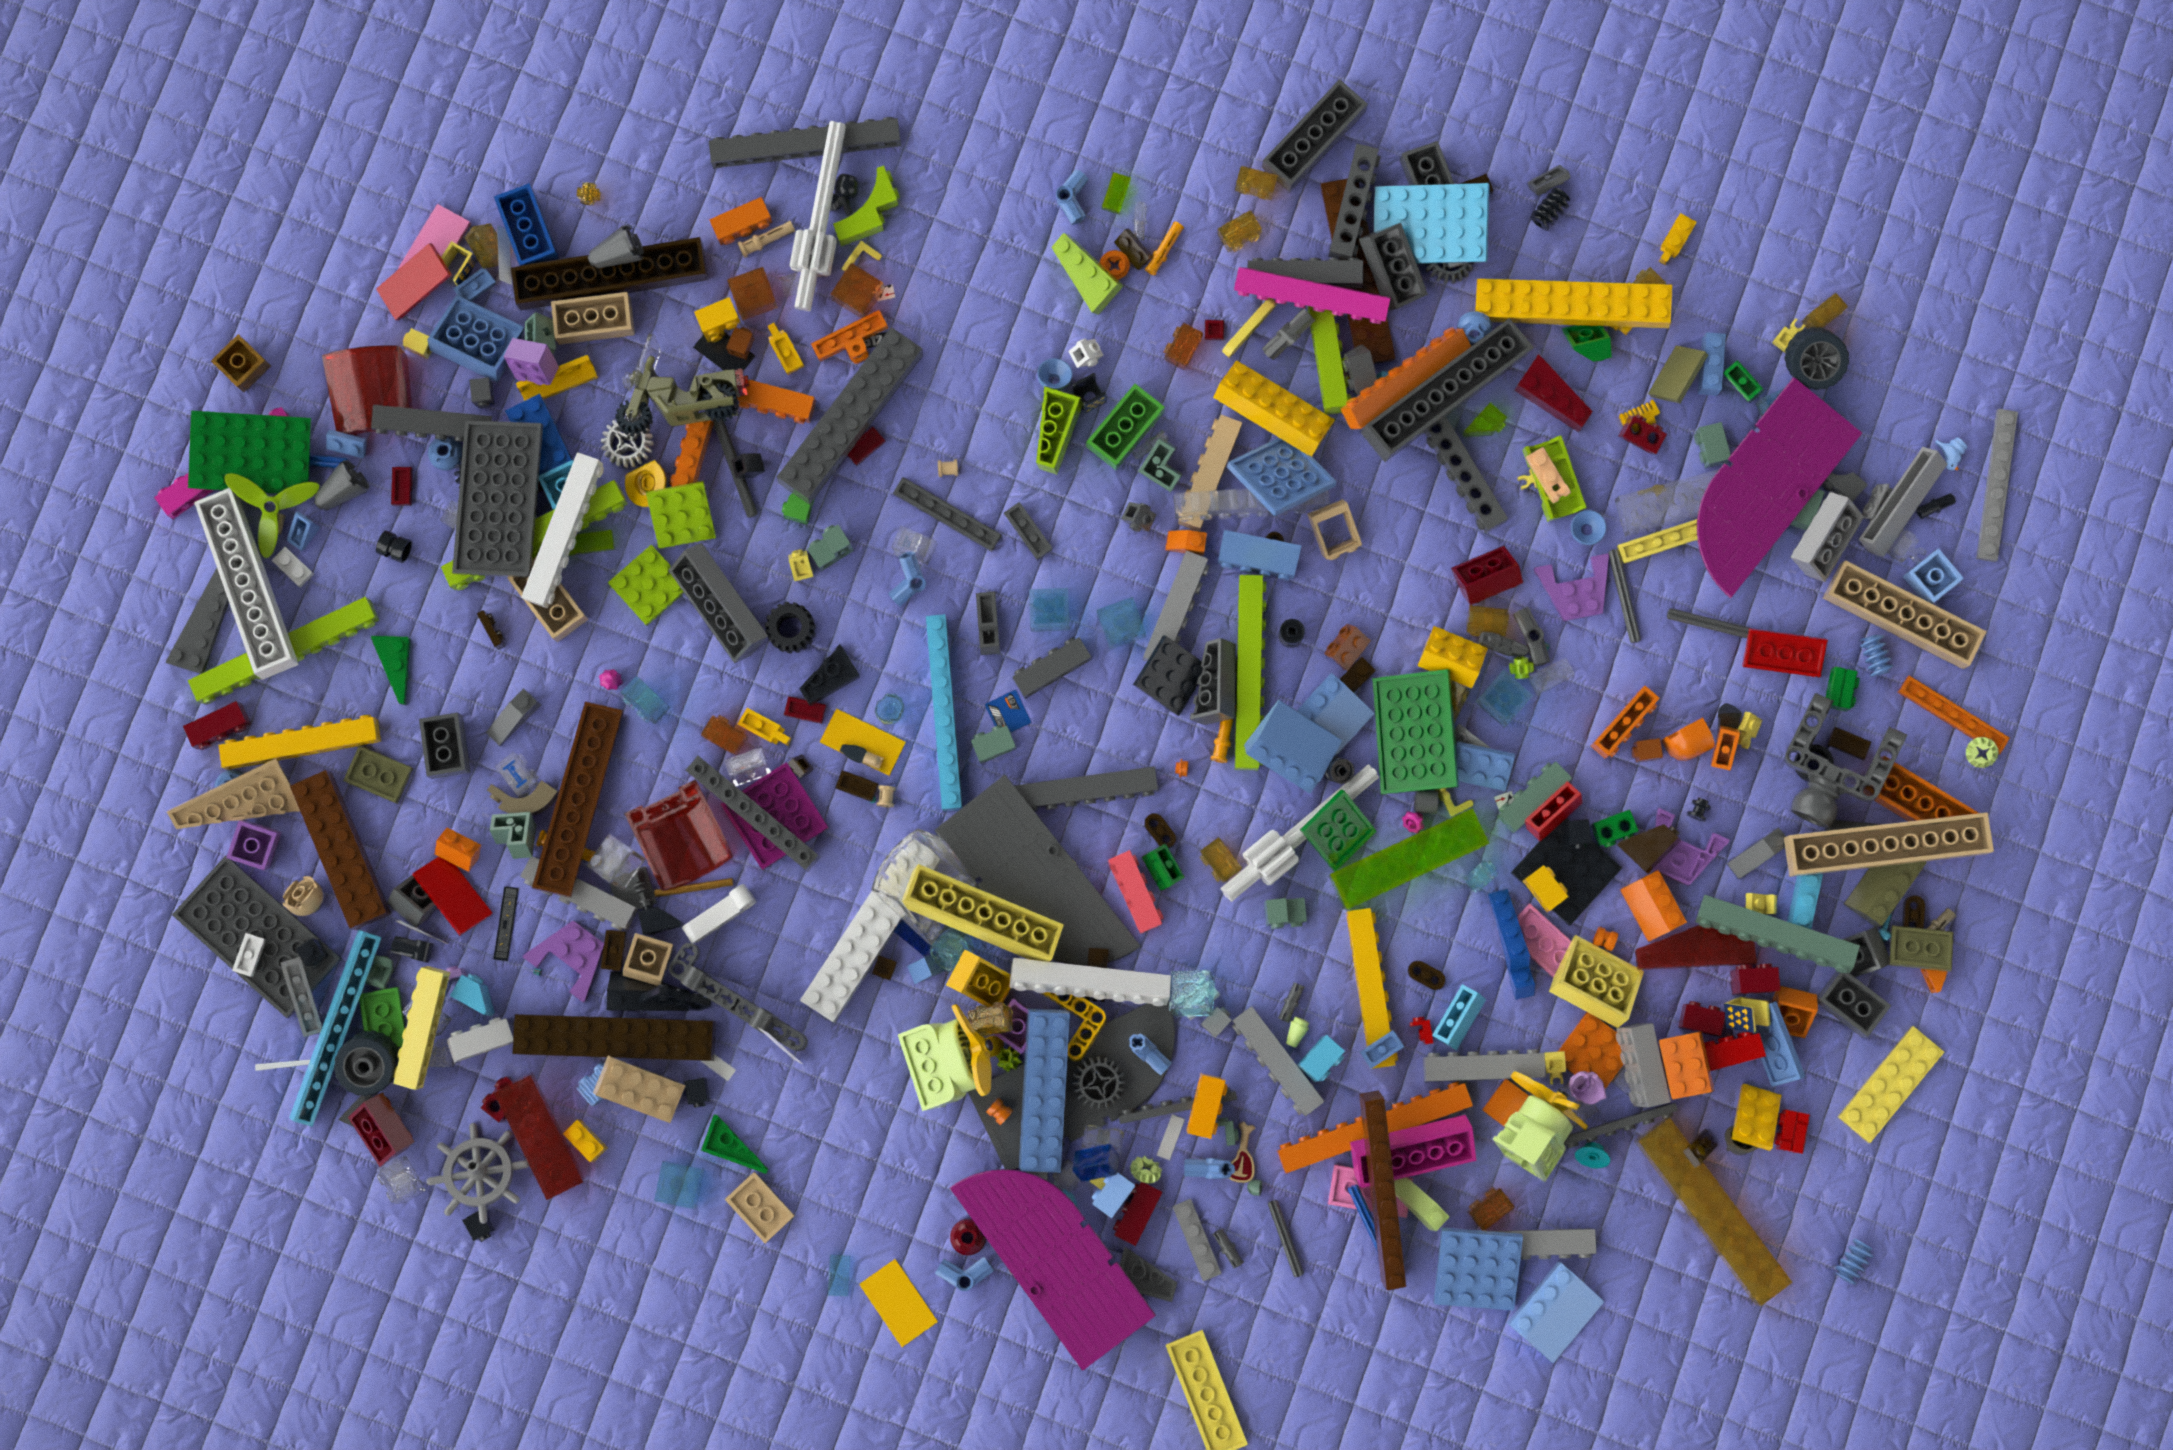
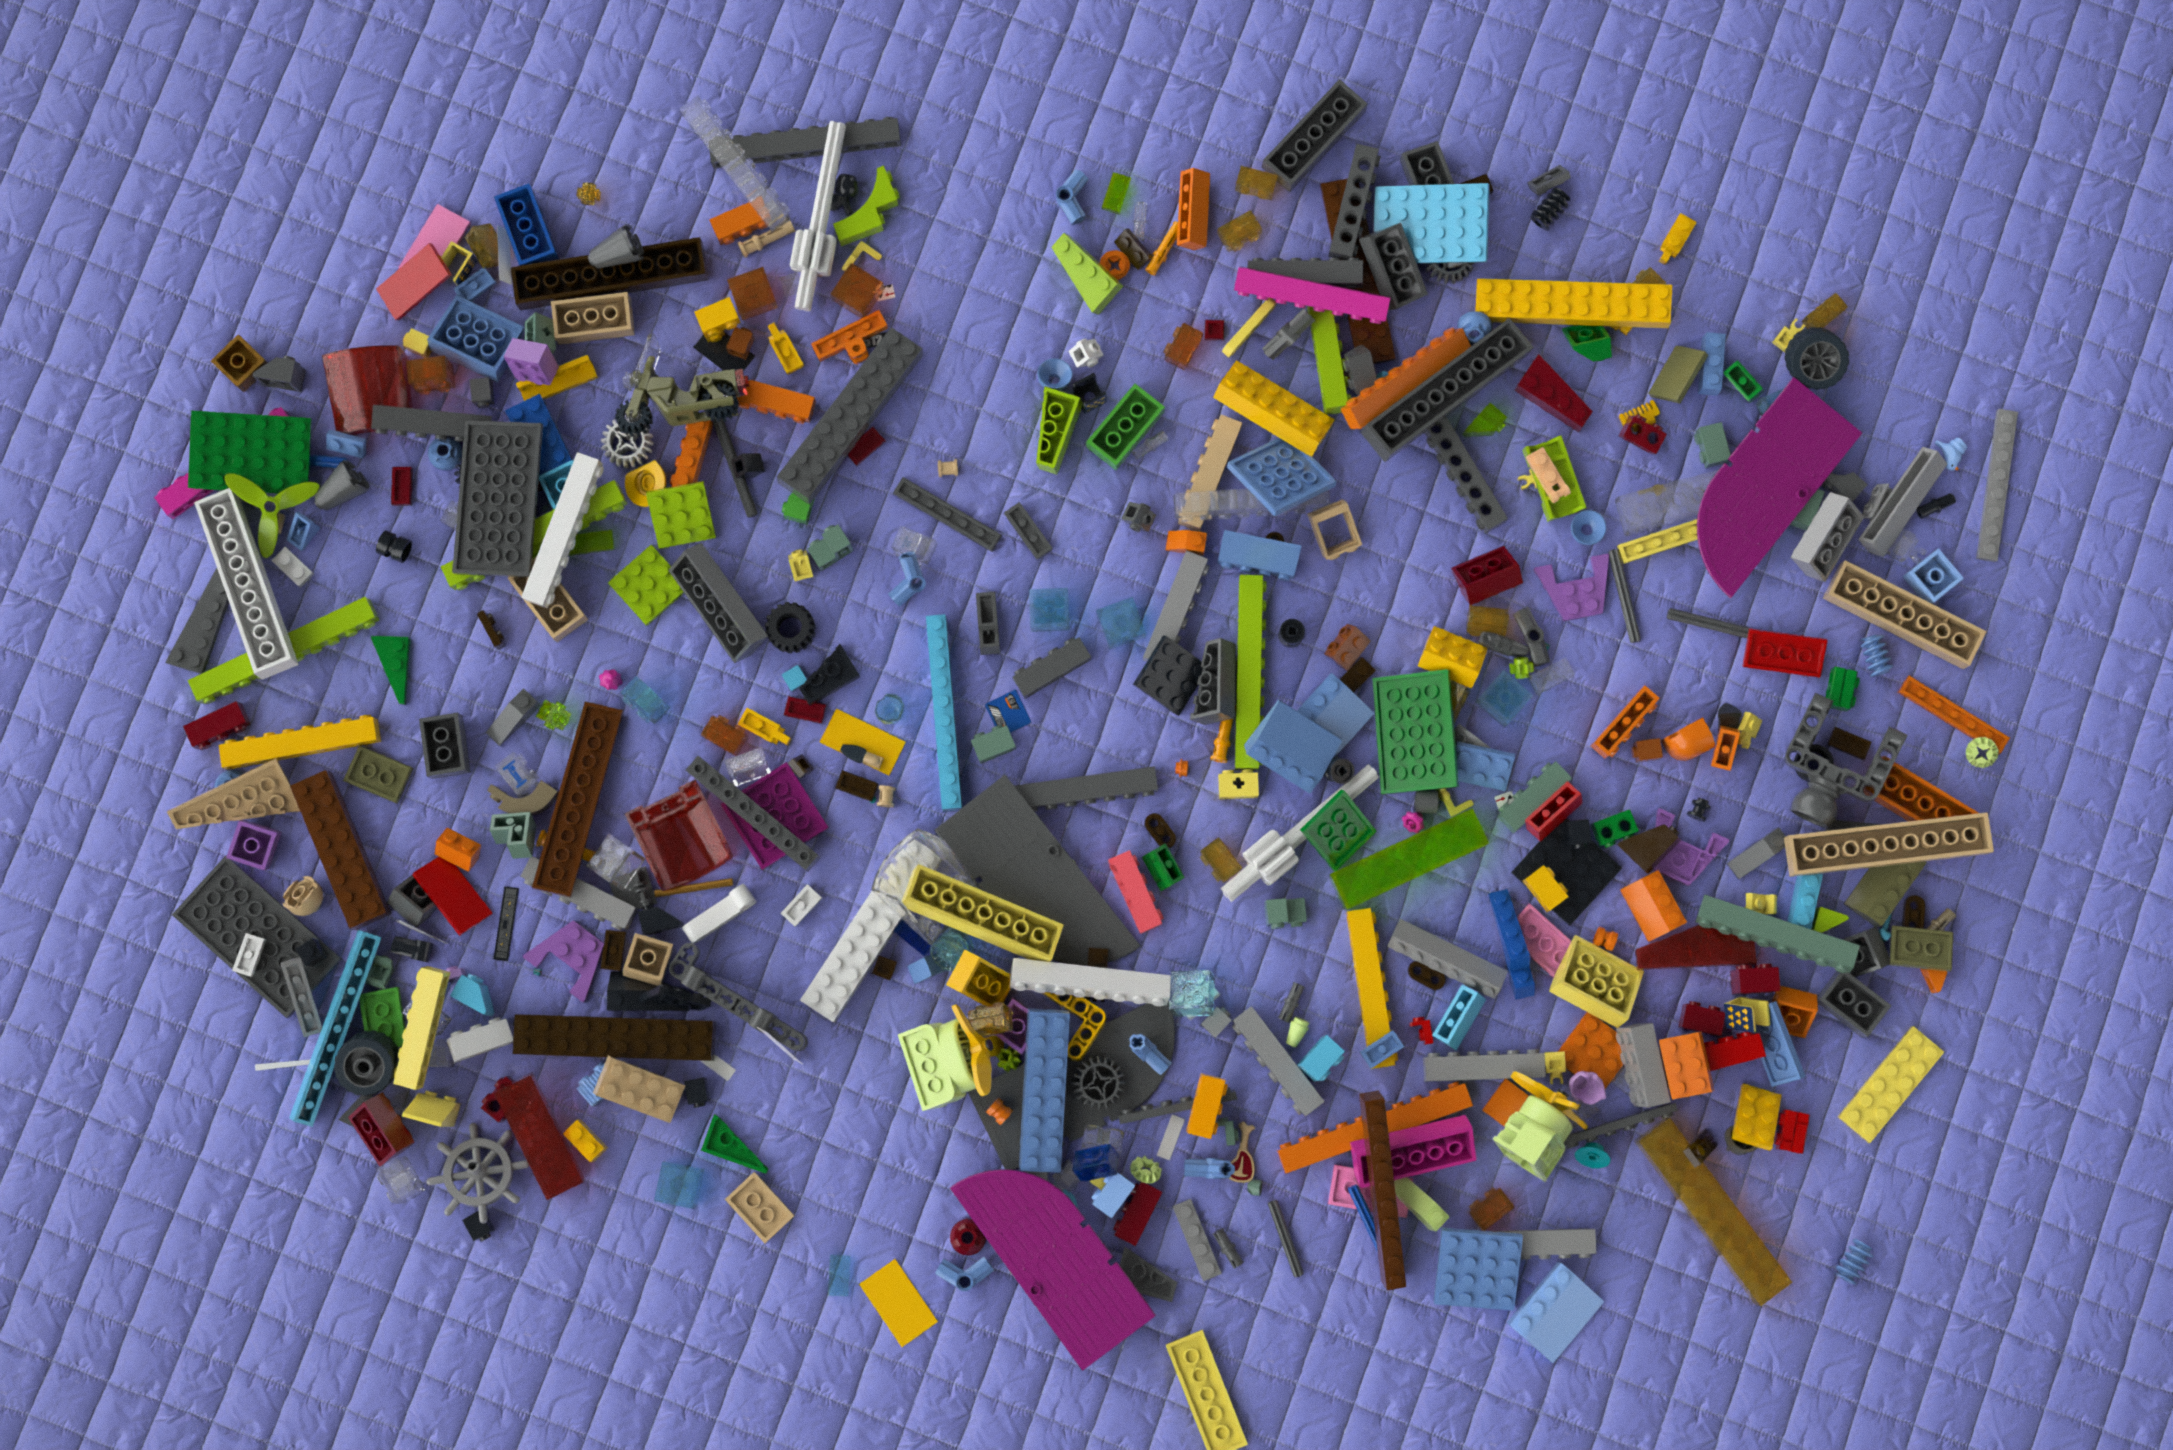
sand green brick [1138,437,1183,492] -> none
clear light blue brick [1462,860,1498,893] -> none
none -> dark grey slope [253,356,306,392]
none -> light yellow slope [402,1090,461,1127]
none -> clear orange brick [406,356,456,394]
none -> clear neon green brick [535,700,572,731]
none -> clear brick [679,96,790,232]
none -> medium azure tile [781,665,807,692]
none -> white plate [781,884,822,927]
none -> orange brick [1177,168,1210,251]
none -> light yellow brick [1218,769,1259,799]
none -> light grey brick [1387,919,1508,999]
none -> lime slope [1811,907,1849,933]

